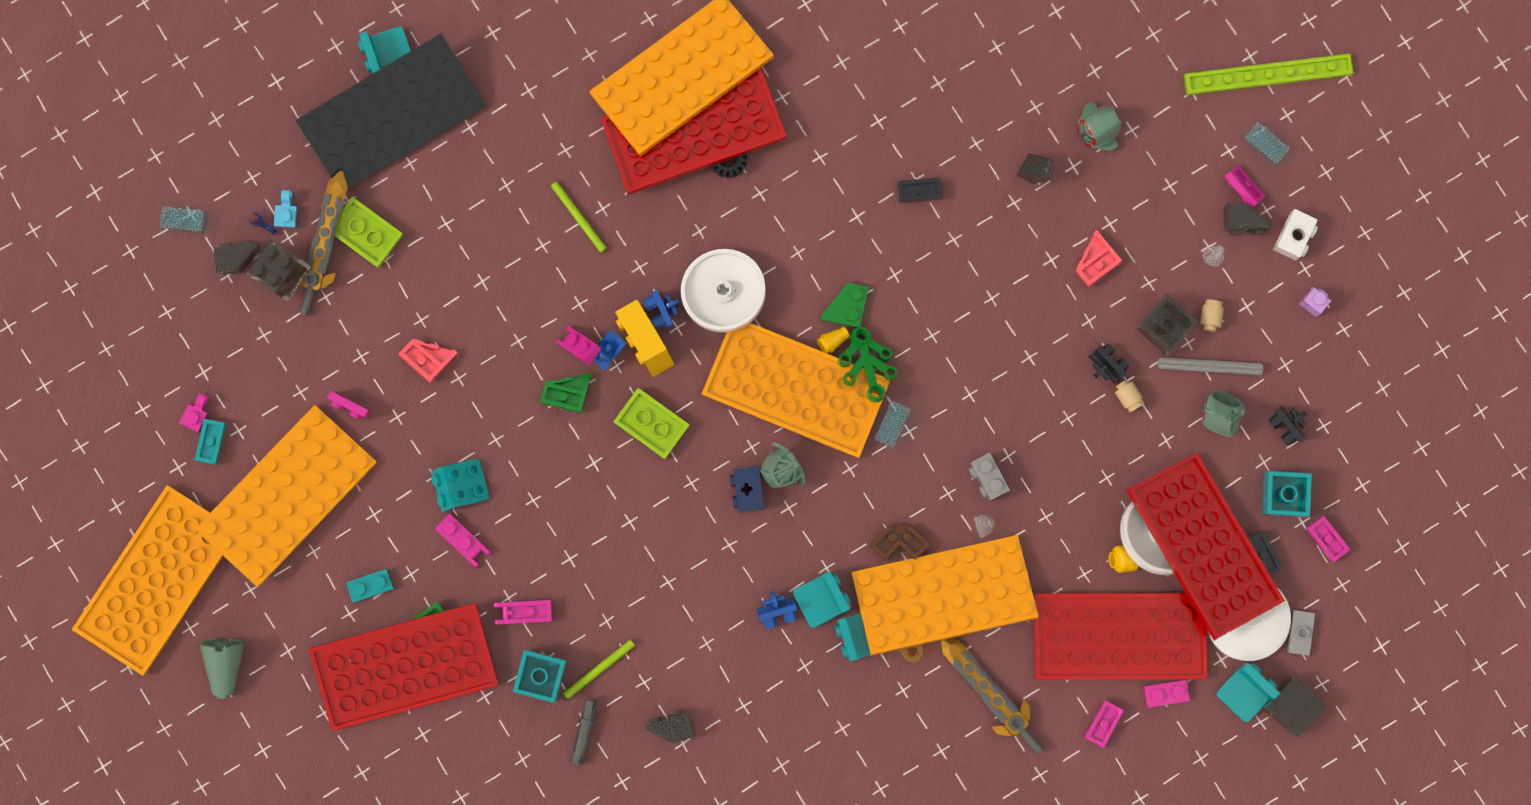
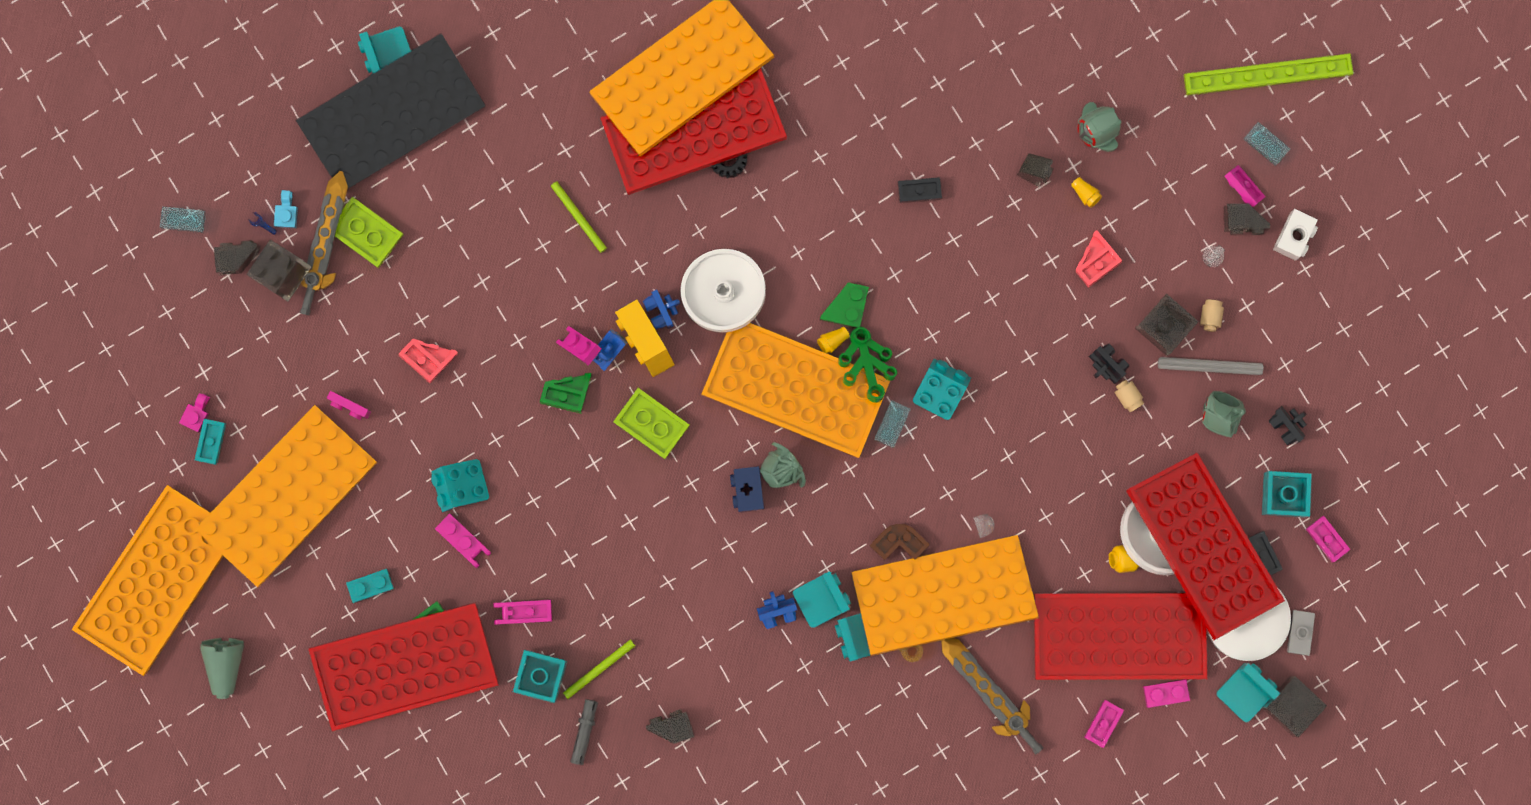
light grey brick [968,452,1010,501] -> none
lavender brick [1299,287,1331,317] -> none
none -> teal bracket [913,359,971,420]
none -> yellow cone [1071,177,1102,208]

